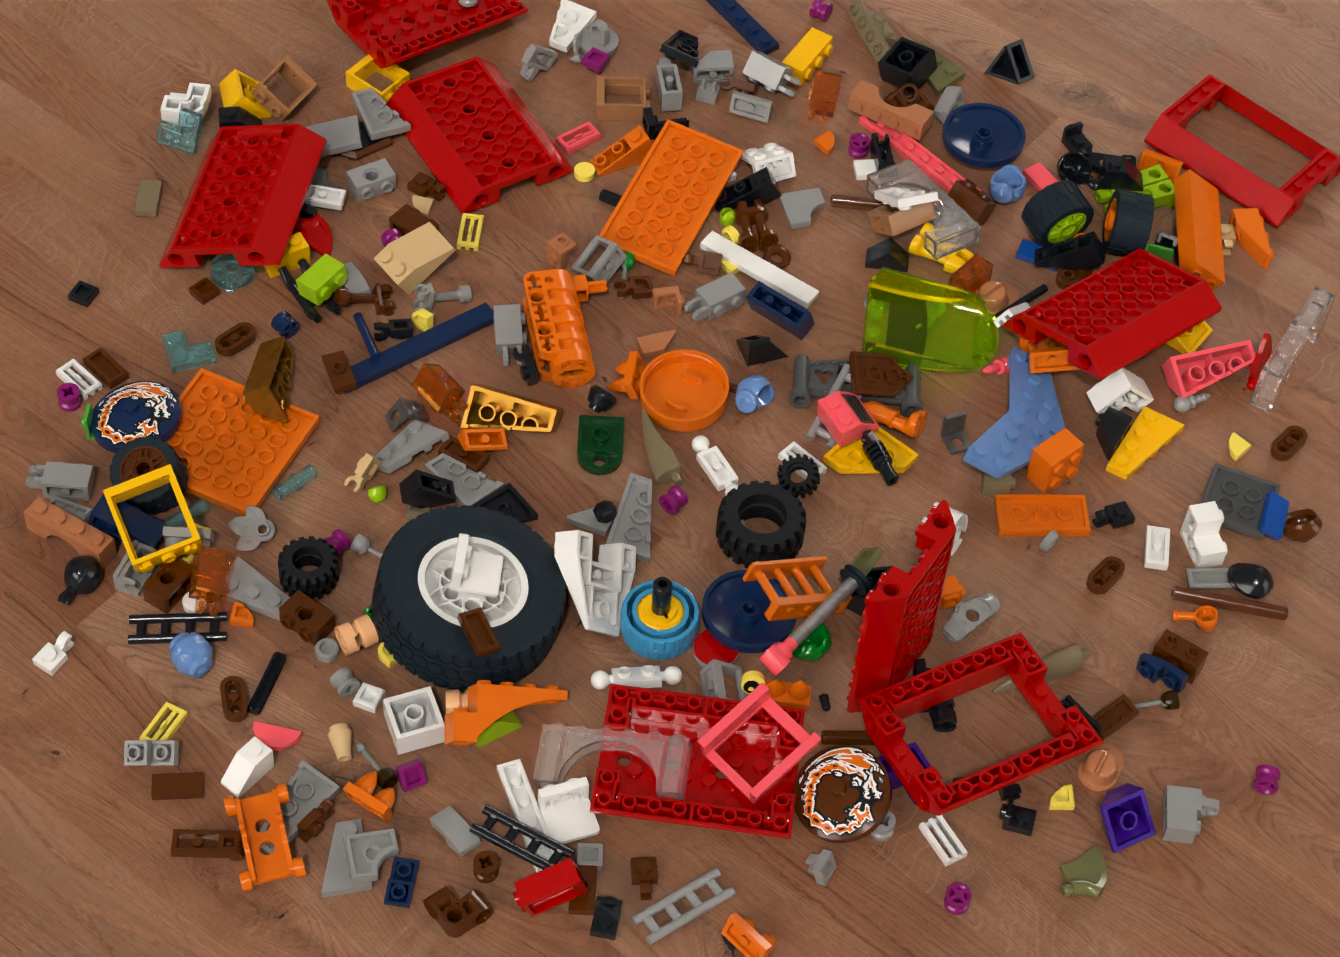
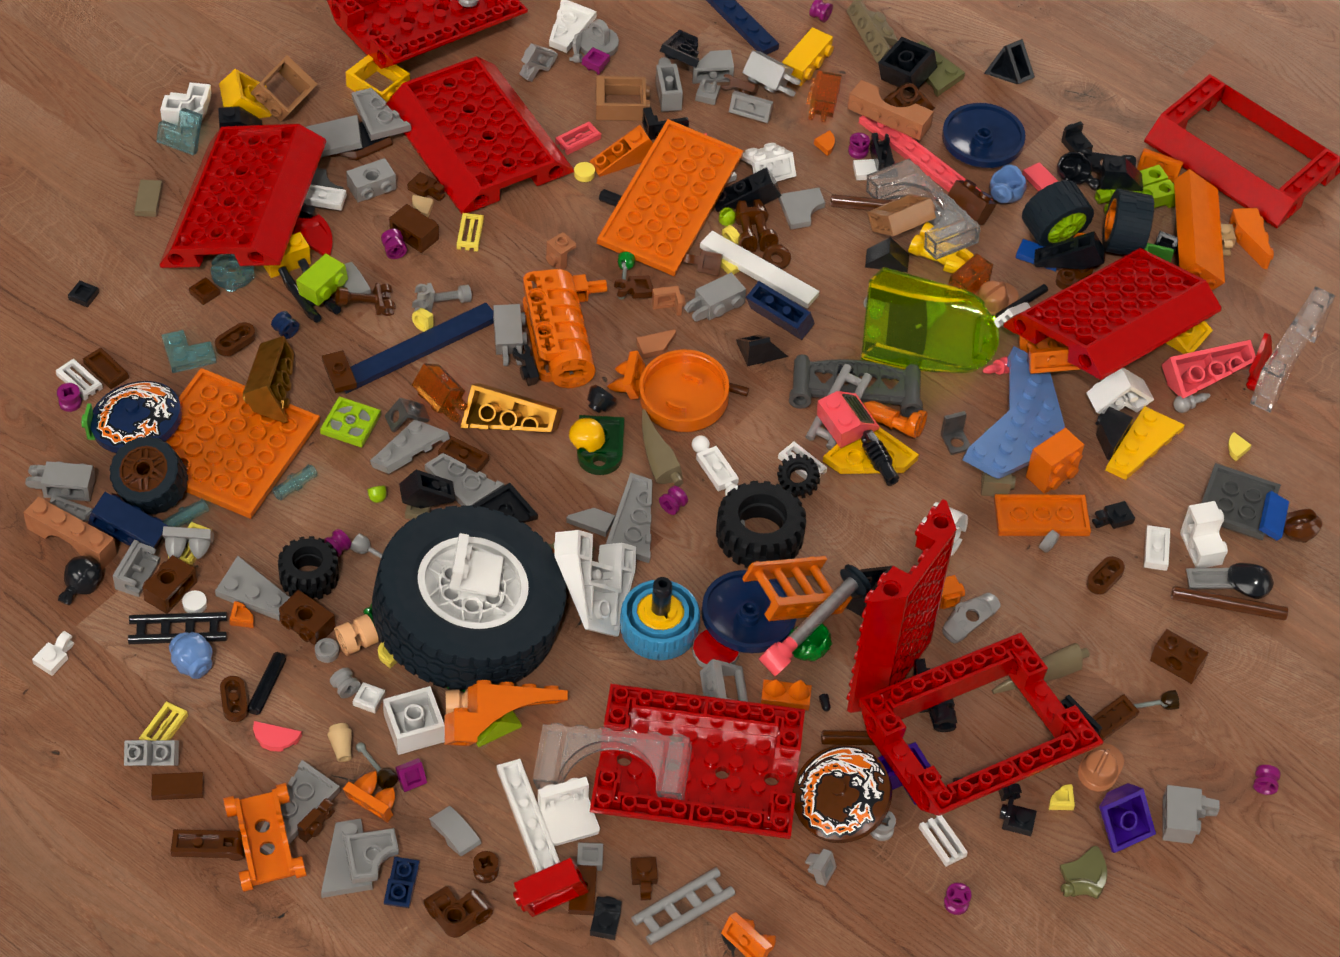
yellow window [103,464,203,573] -> none
clear orange hinge [189,545,231,617] -> none
white slope [221,736,274,798] -> none
light grey plate [229,506,275,551] -> none
tan plate [344,453,382,494] -> none
dark blue bar [353,312,380,361] -> none
tan slope [373,222,456,295] -> none
black plate [374,318,413,341] -> none
orange slope [457,428,508,451] -> none
reddish brown tile [457,607,501,658] -> none
black bar [469,804,575,870] -> none
light grey tile [570,235,627,283] -> none
white plate [591,665,682,690] -> none
black tile [593,500,617,523] -> none
coral piece [697,682,821,804] -> none
medium blue hair [735,375,775,414] -> none
light yellow tile [741,670,765,694] -> none
olive tile [838,547,883,584] -> none
reddish brown tile [849,351,914,398] -> none
white wing [874,187,938,210] -> none
light grey slope [934,86,964,124] -> none
dark blue slope [1136,653,1189,694] -> none
orange bar [1173,606,1218,633] -> none
reddish brown plate [1270,425,1308,461] -> none
none -> lime piece [320,396,381,448]
none -> yellow hair [569,418,605,452]

